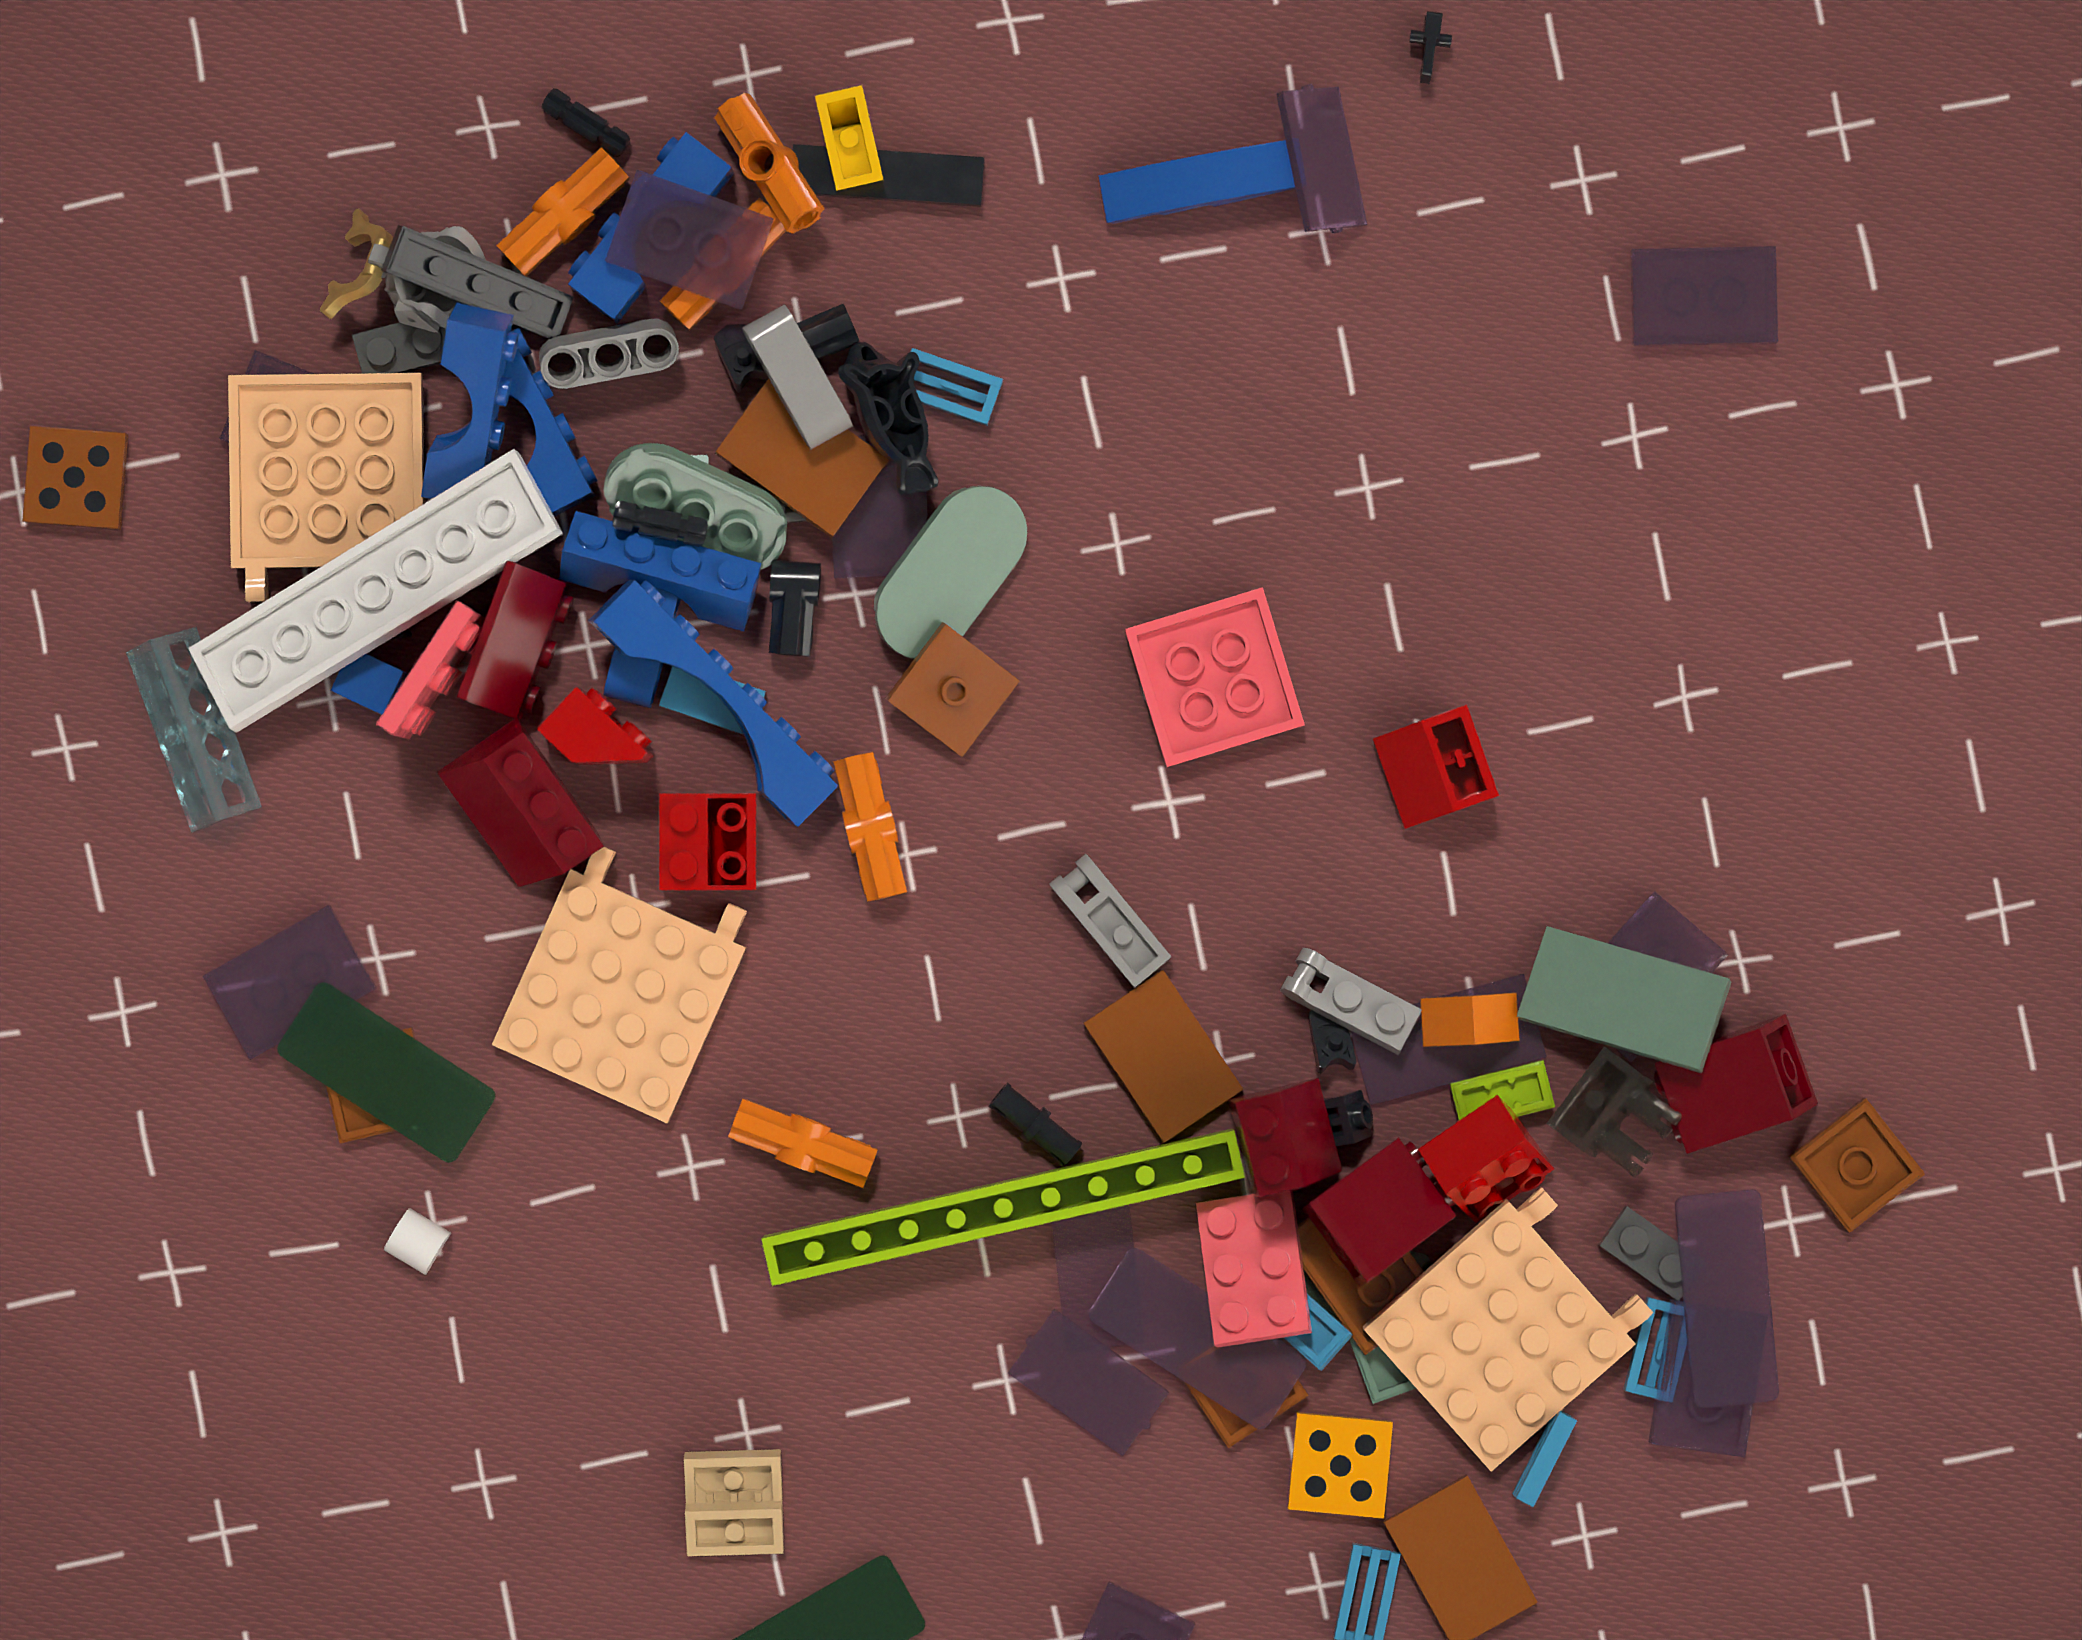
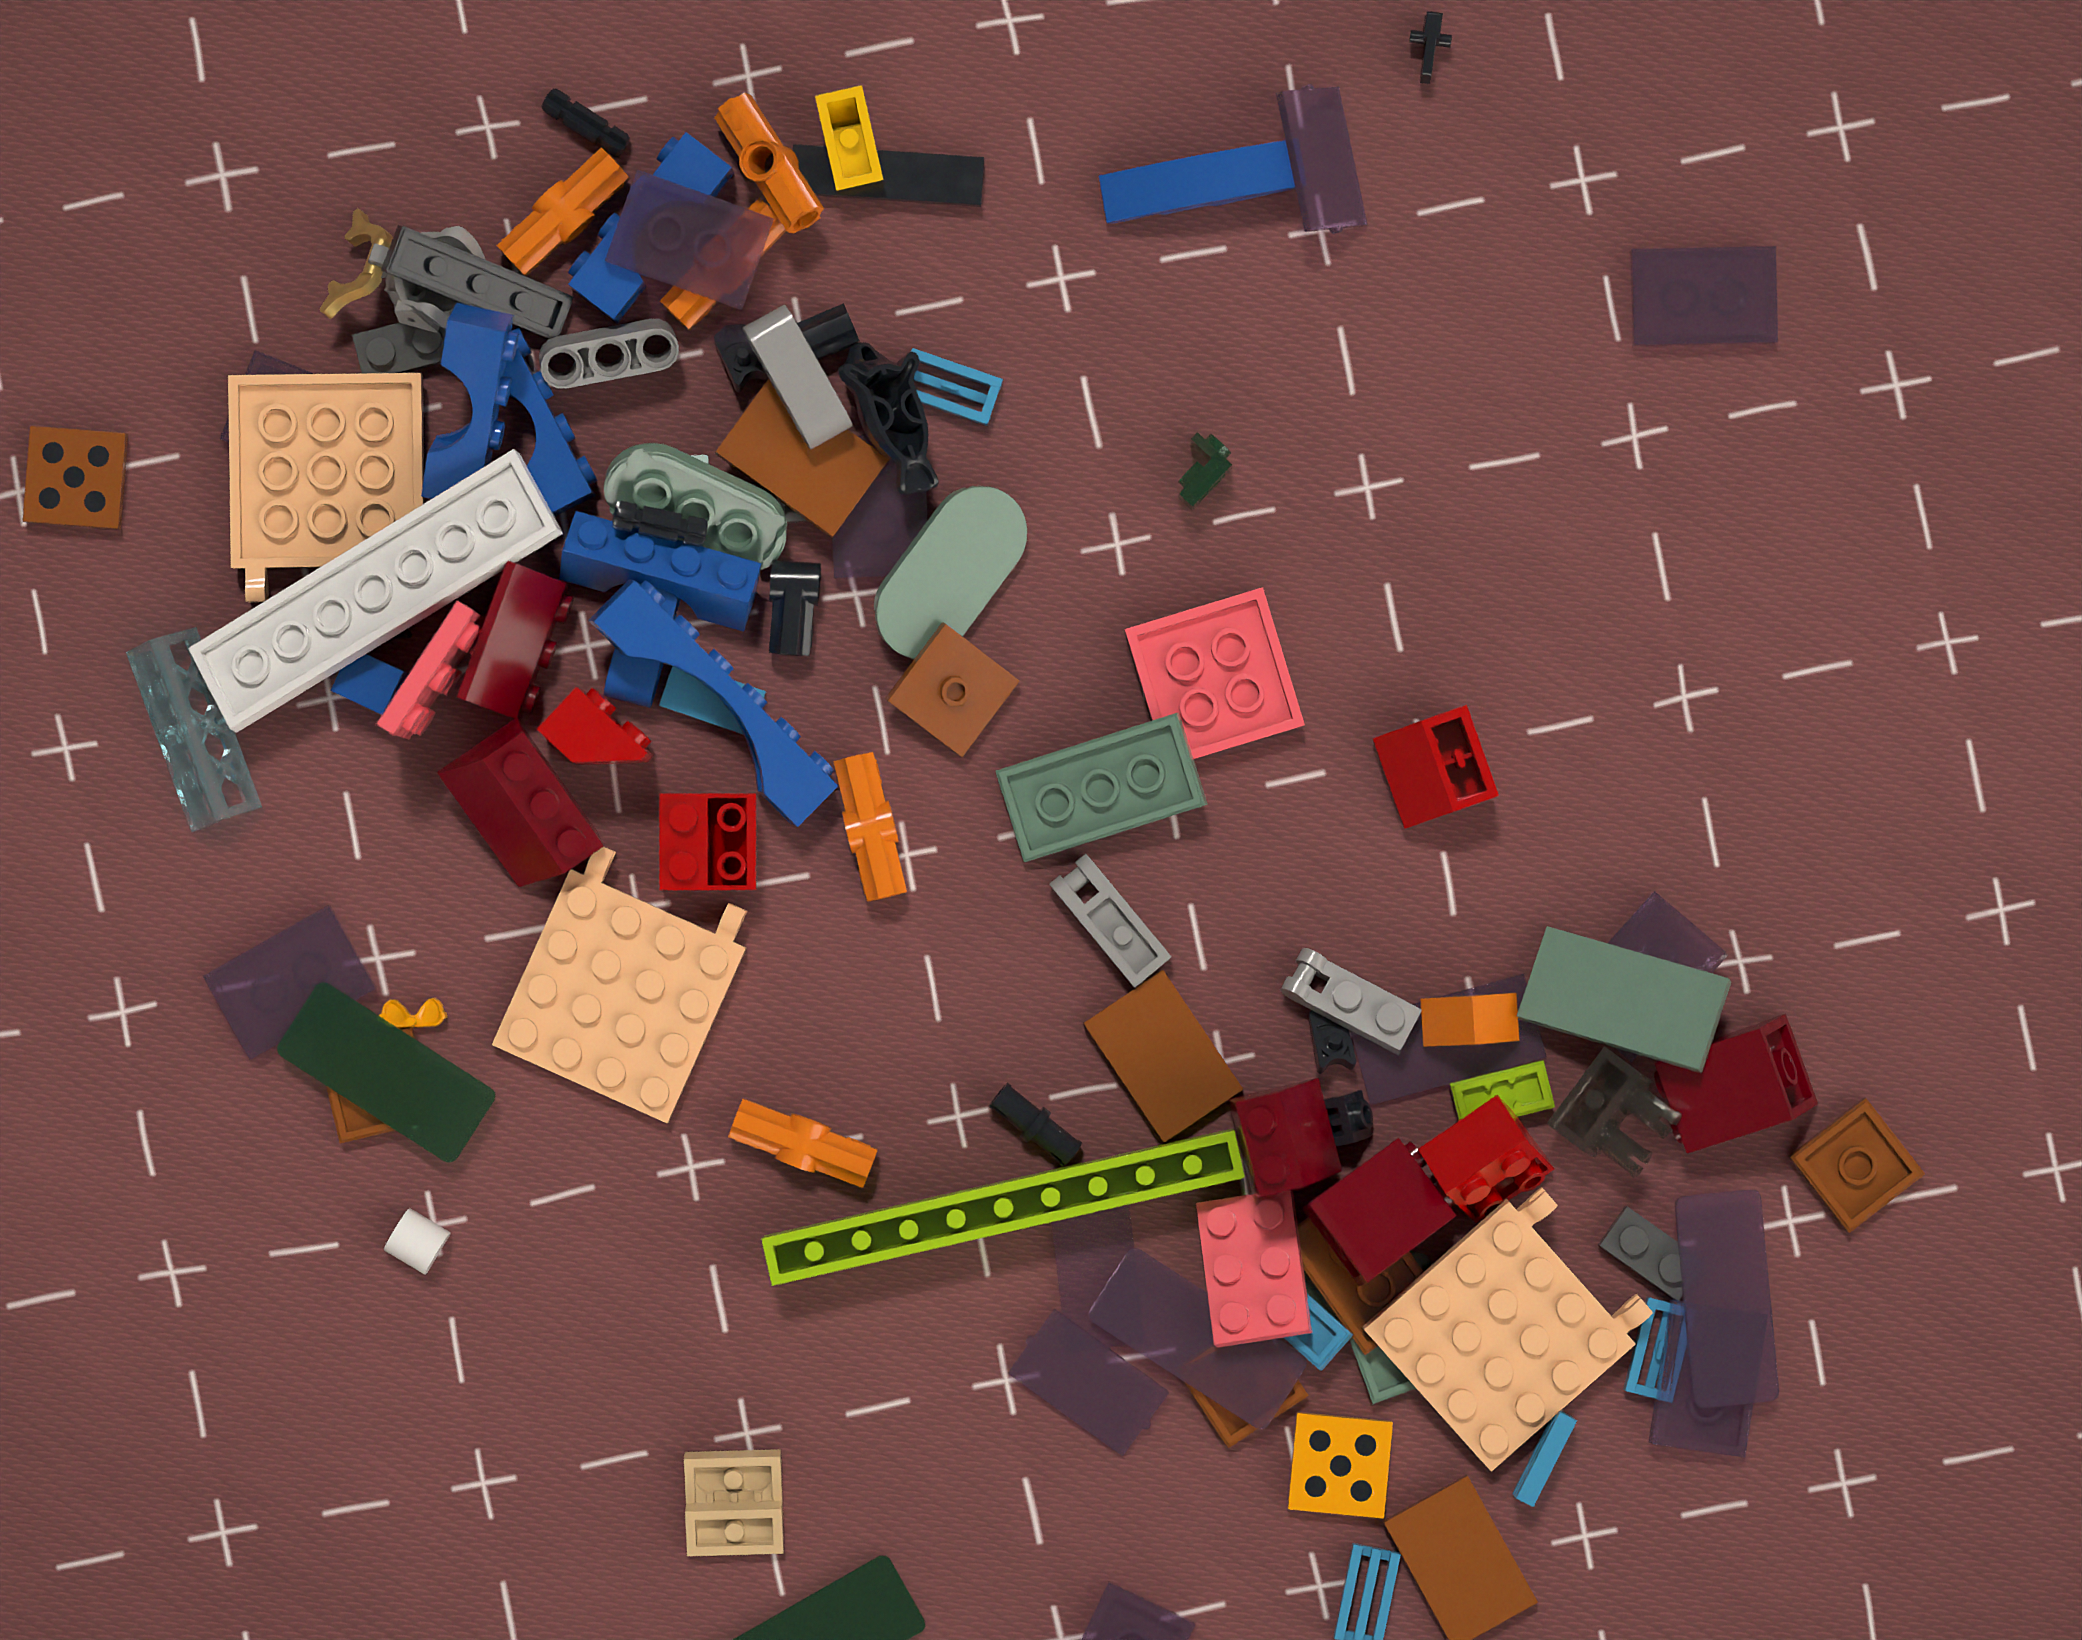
none -> light orange piece [378,998,447,1028]
none -> sand green tile [995,713,1208,862]
none -> clear green bracket [1178,432,1232,511]

